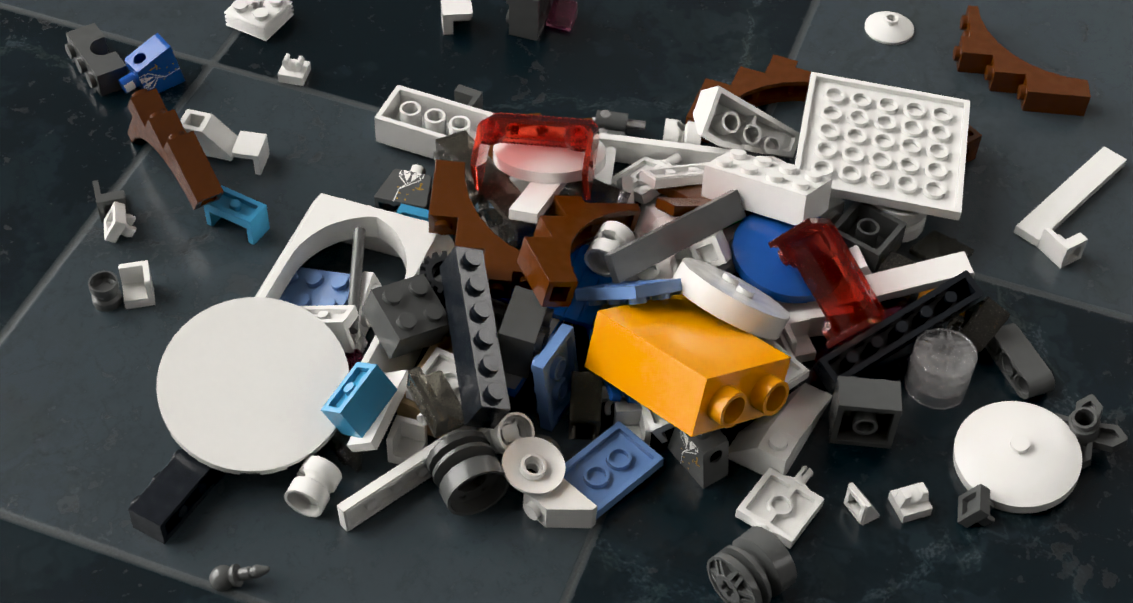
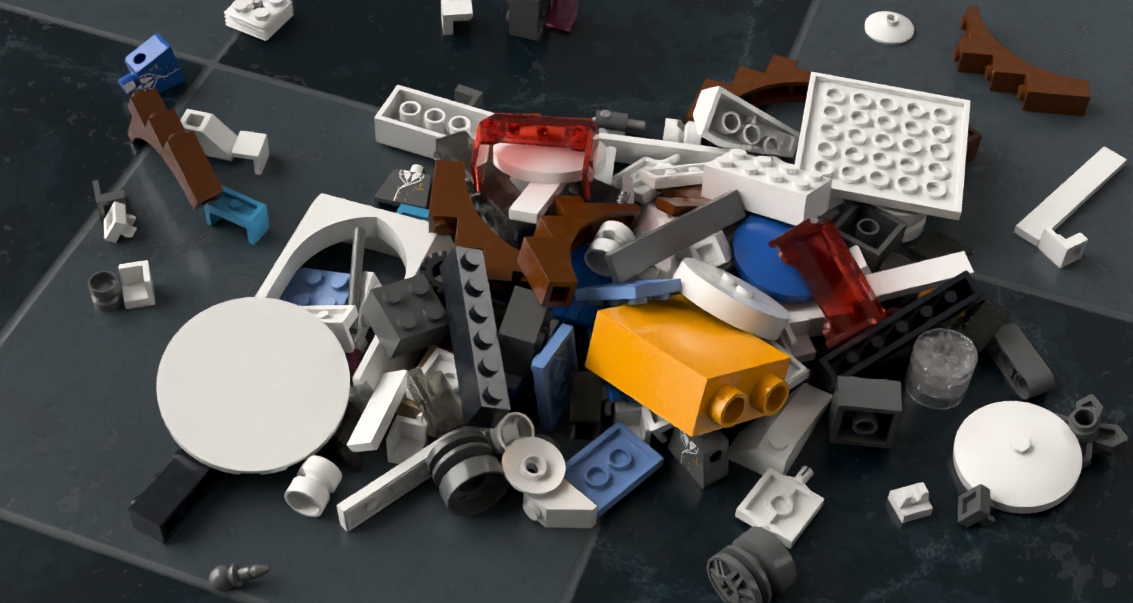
dark grey arch [65,22,128,96] -> none
white tile [278,53,311,86] -> none
dark azure panel [321,362,398,438] -> none
white slope [843,482,880,525] -> none

